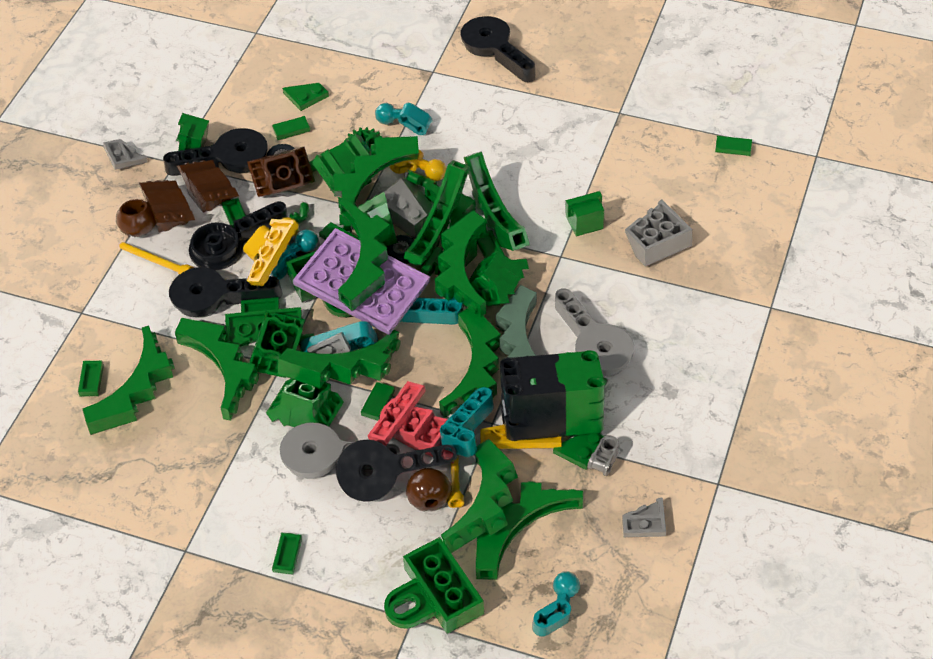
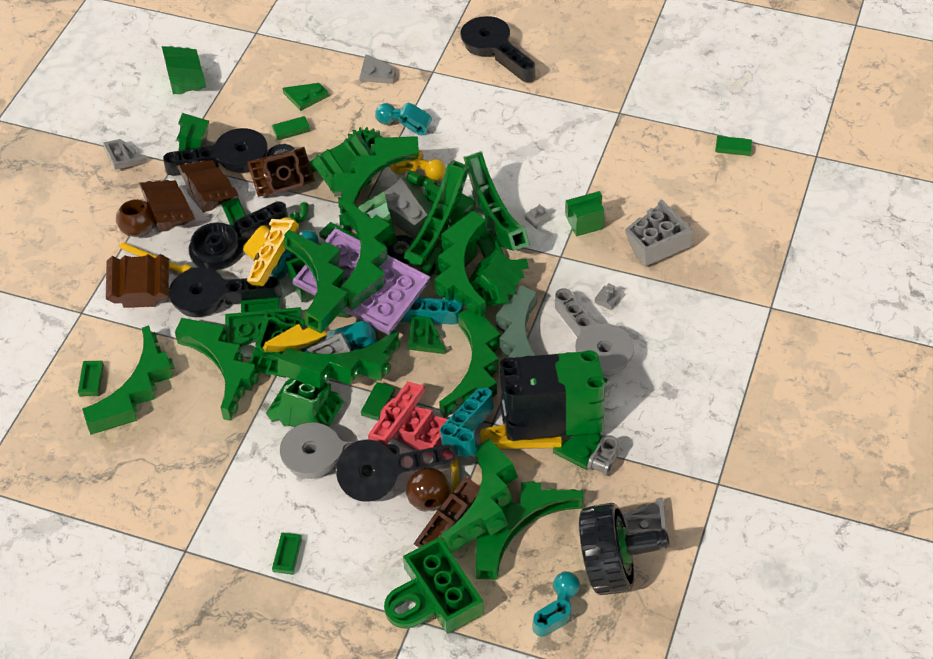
none -> reddish brown slope [106,254,169,308]
none -> green slope [161,46,206,94]
none -> yellow slope [263,324,328,352]
none -> green arch [284,230,348,333]
none -> light grey wing [360,54,396,84]
none -> green wing [408,315,446,354]
none -> reddish brown slope [413,476,480,548]
none -> light grey tile [525,204,550,229]
none -> black wheel [579,503,670,595]
none -> light grey tile [595,283,621,310]

